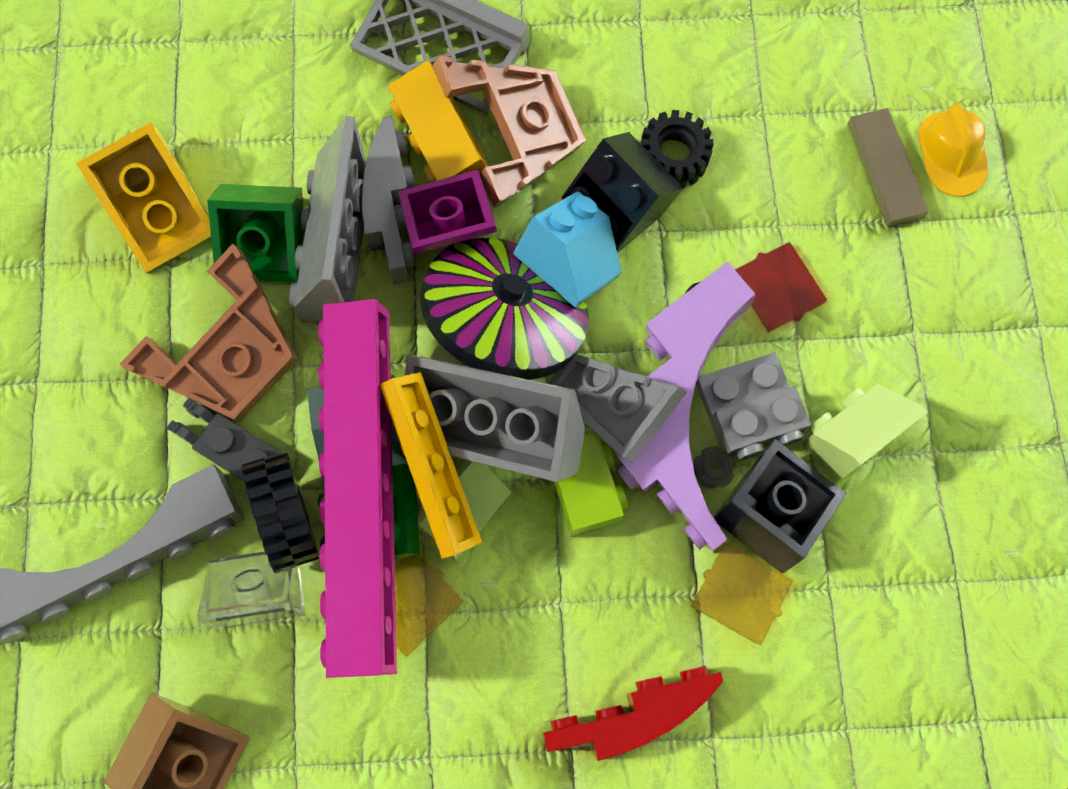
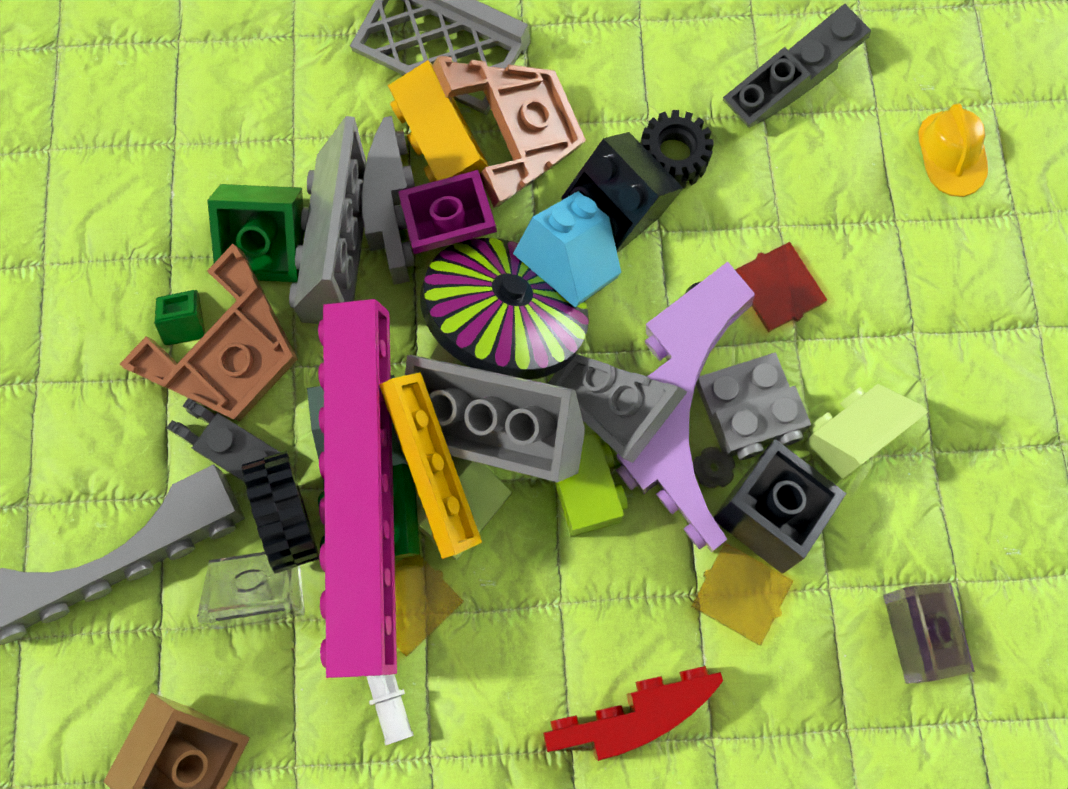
yellow slope [76,122,211,273] -> none
dark tan tile [847,108,929,227] -> none
none -> green slope [154,290,205,346]
none -> white axle [366,674,414,746]
none -> dark grey slope [723,4,871,128]
none -> slope [883,583,975,684]

